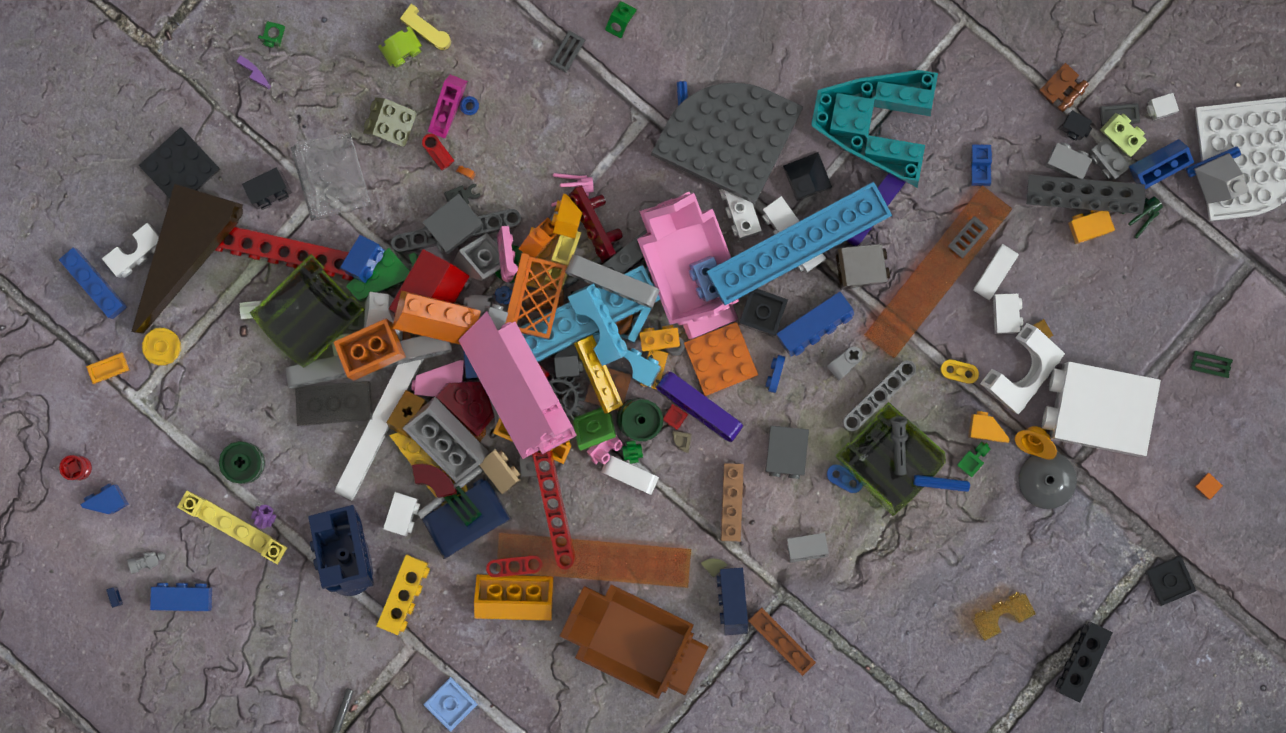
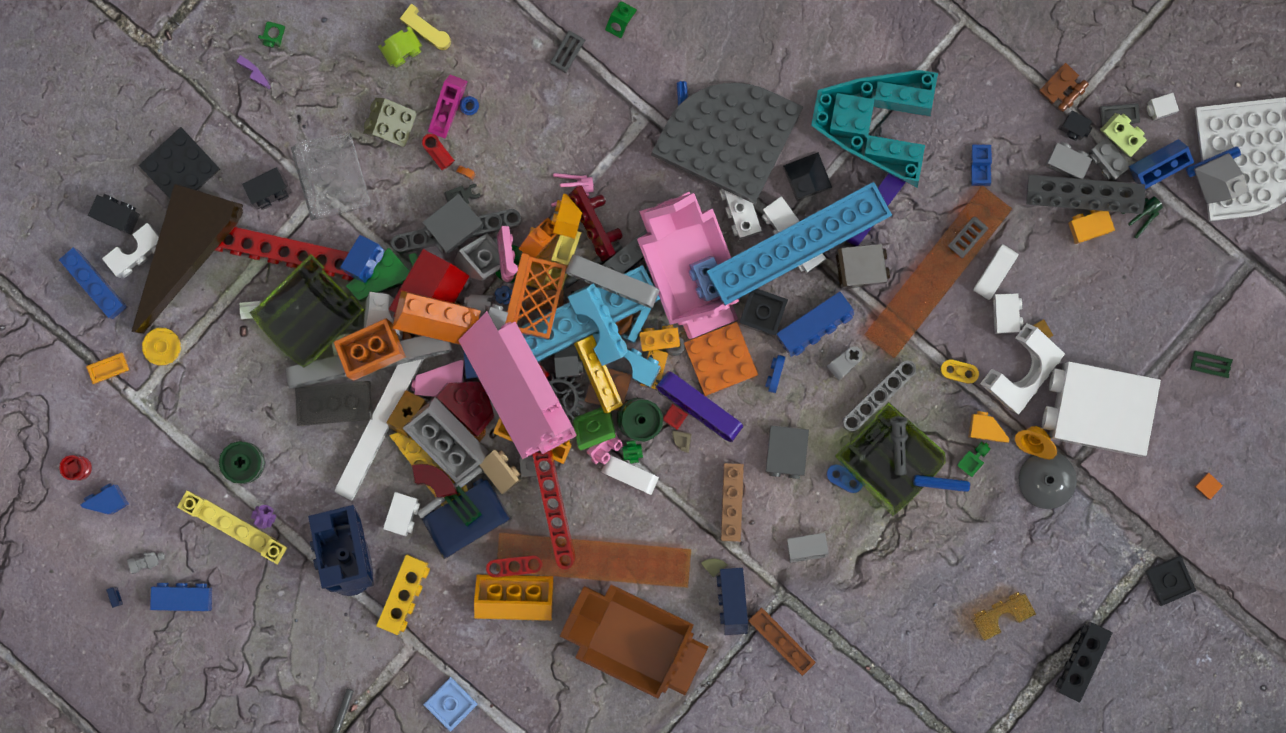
none -> black brick [88,194,140,235]

